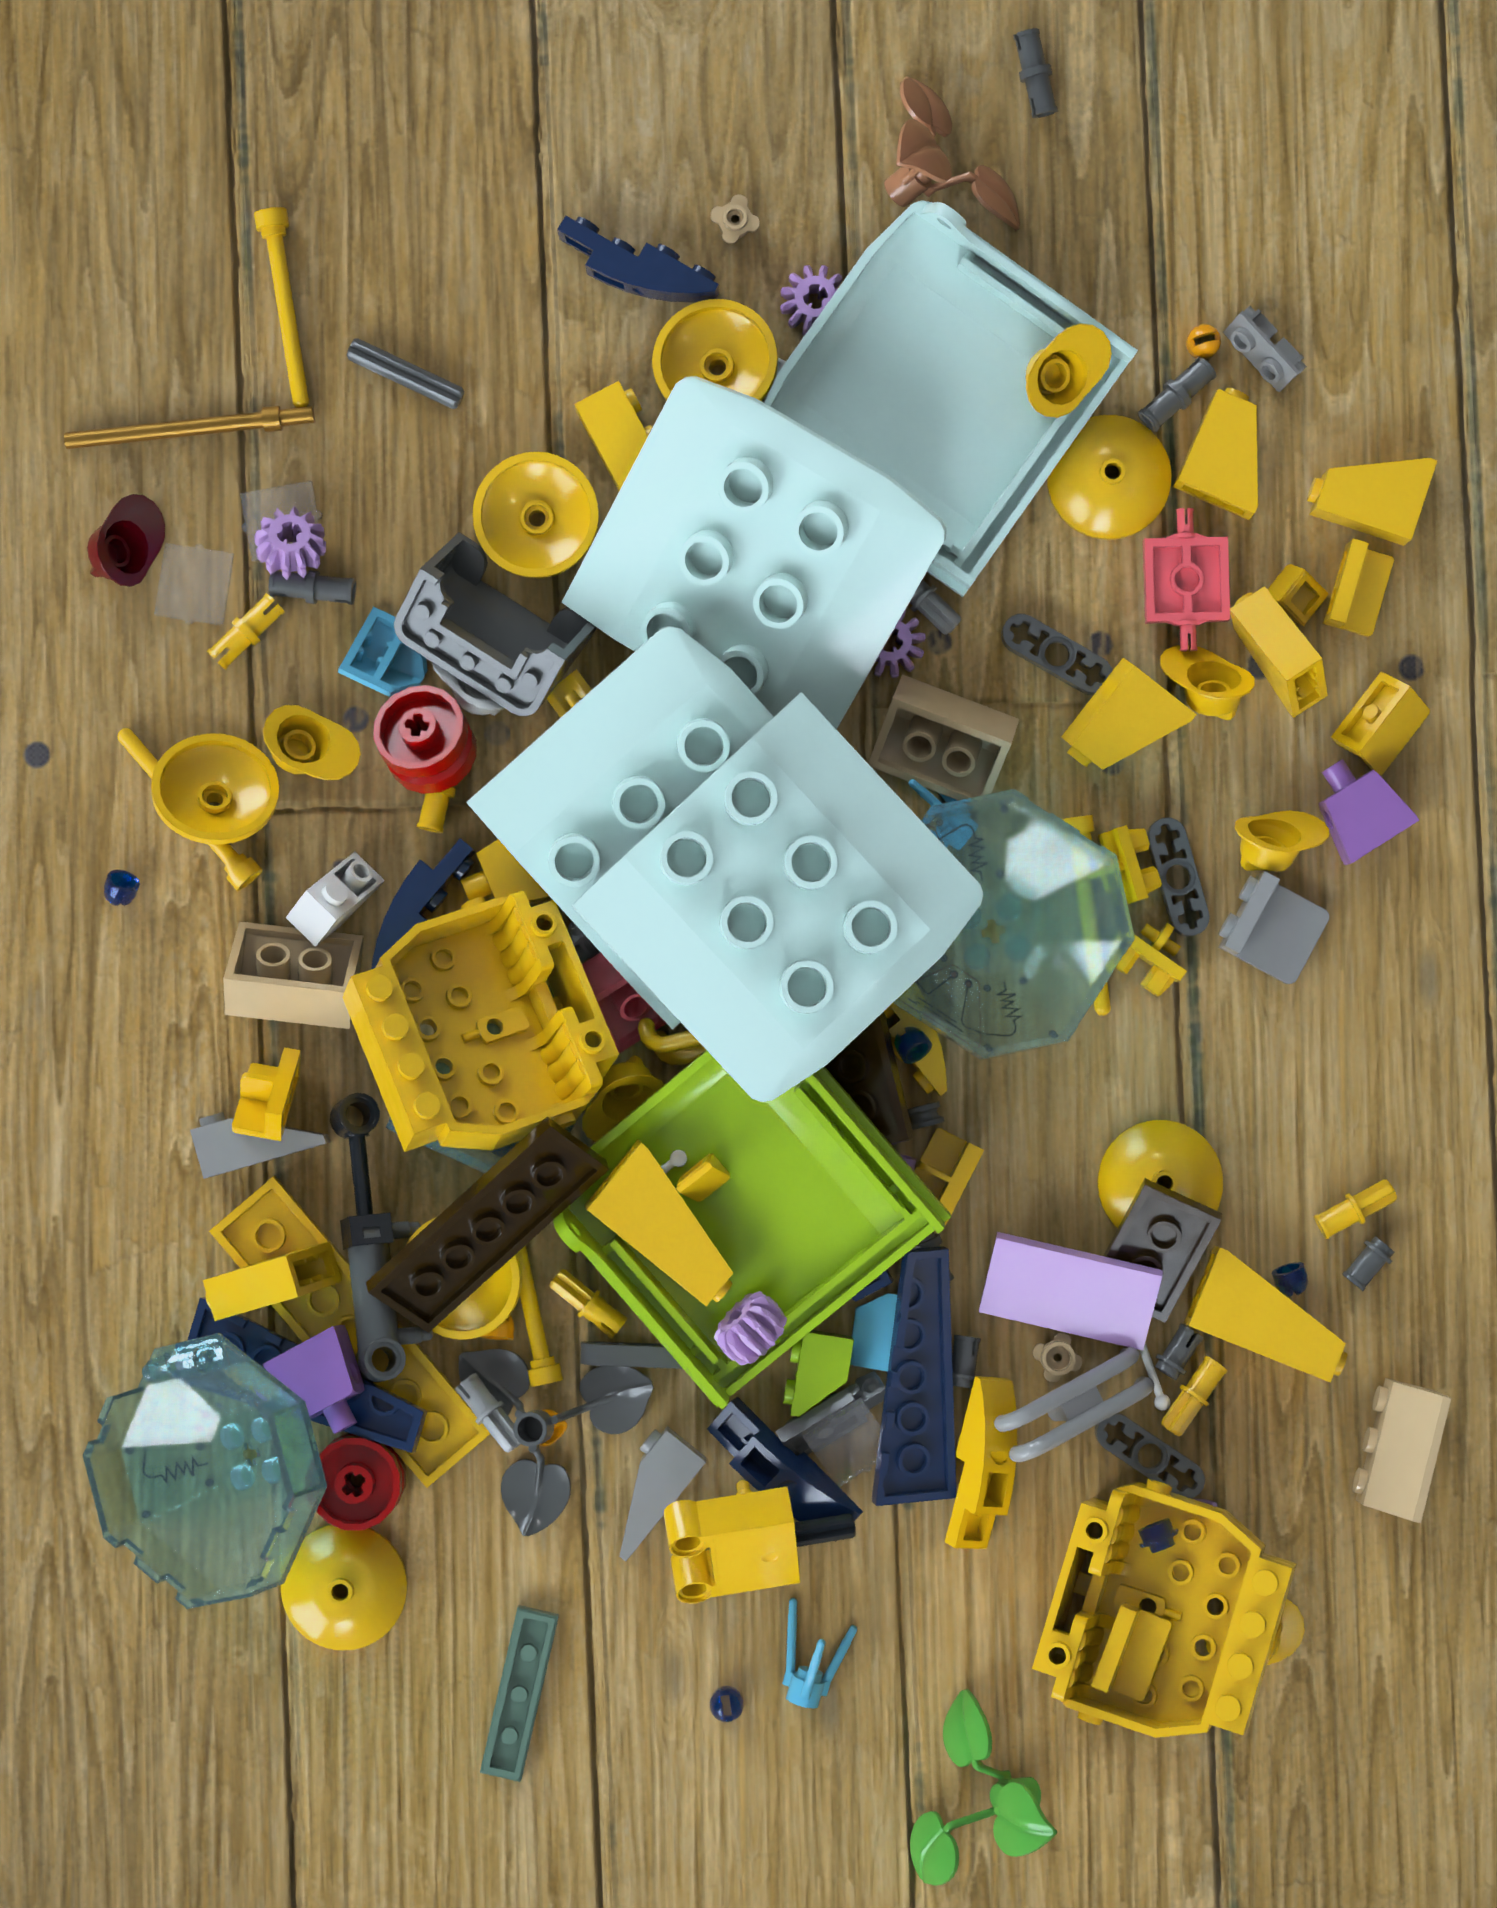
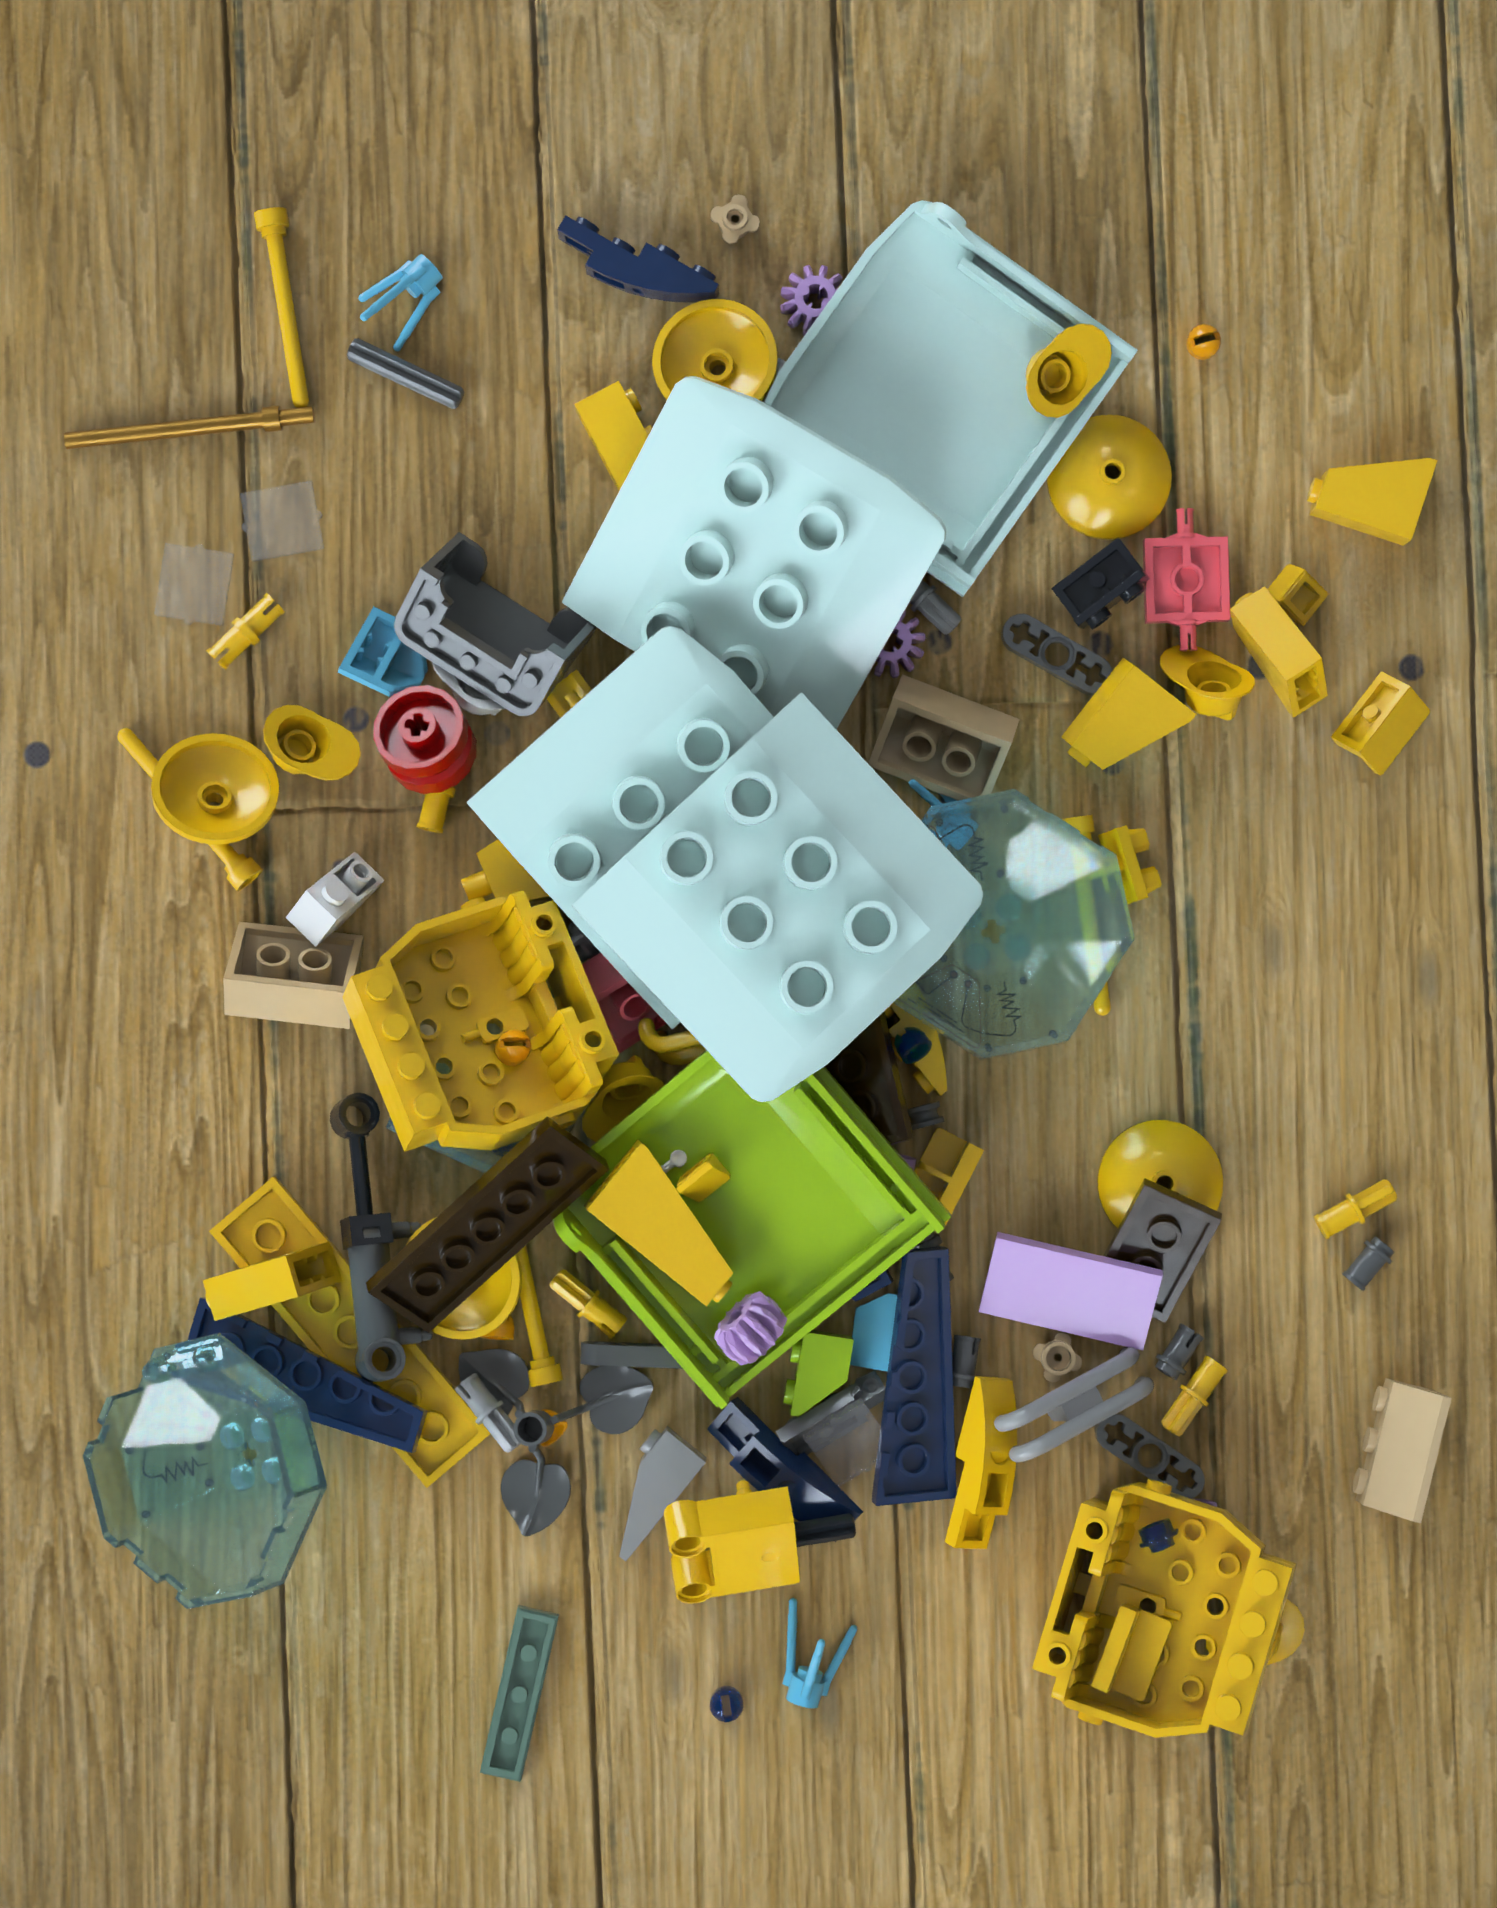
dark red piece [87,494,165,587] -> none
clear blue hinge [104,870,140,906] -> none
light grey slope [190,1112,331,1179] -> none
yellow panel [232,1047,301,1141] -> none
lavender gear [254,506,326,580] -> none
medium lavender torso [263,1325,364,1434] -> none
dark grey pin [268,570,357,605] -> none
yellow dish [281,1524,408,1650] -> none
red wheel [308,1433,406,1530] -> none
dark blue slope [371,838,476,969] -> none
yellow dish [473,452,599,578] -> none
nougat plant [884,76,1020,232] -> none
bright green plant [910,1689,1057,1886] -> none
dark grey pin [1013,28,1058,118] -> none
yellow hips [1107,922,1187,997] -> none
dark grey pin [1138,357,1217,432] -> none
white hinge [1139,1342,1171,1411] -> none
dark grey beam [1147,818,1210,936] -> none
yellow slope [1173,388,1258,520] -> none
yellow slope [1184,1245,1348,1383] -> none
light grey bracket [1218,871,1329,984] -> none
light grey hinge [1223,306,1307,392] -> none
yellow piece [1235,810,1329,872] -> none
clear blue hinge [1272,1262,1308,1297] -> none
medium lavender torso [1318,759,1419,865] -> none
yellow panel [1323,538,1394,637] -> none
none -> medium azure plant [358,254,443,351]
none -> light orange hinge [495,1029,531,1066]
none -> black bracket [1051,537,1150,630]

